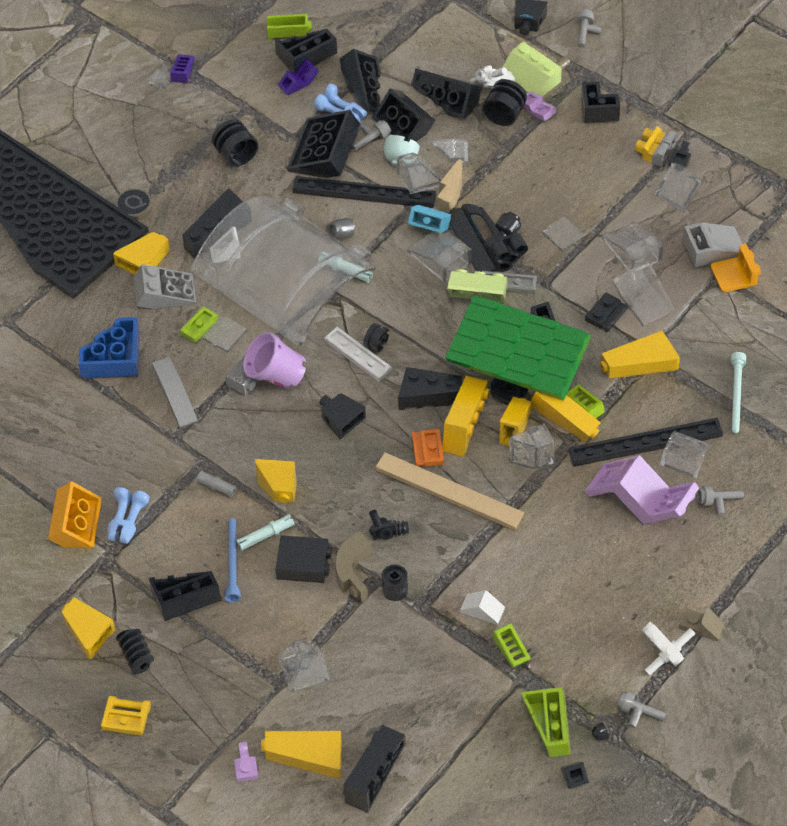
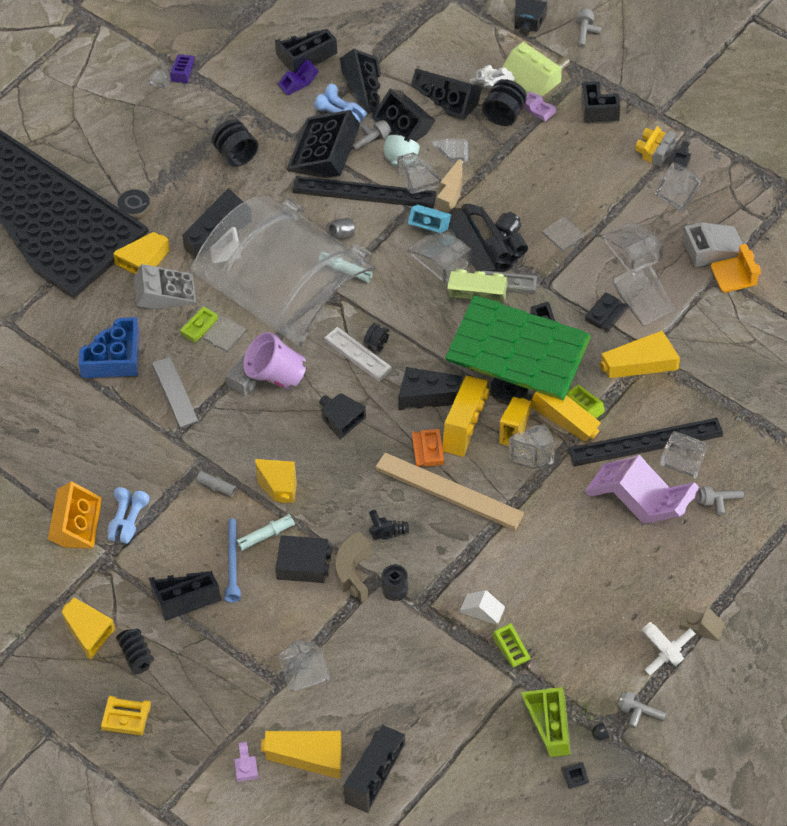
lime window [267,14,312,40] -> none
light aqua piece [731,352,746,433] -> none

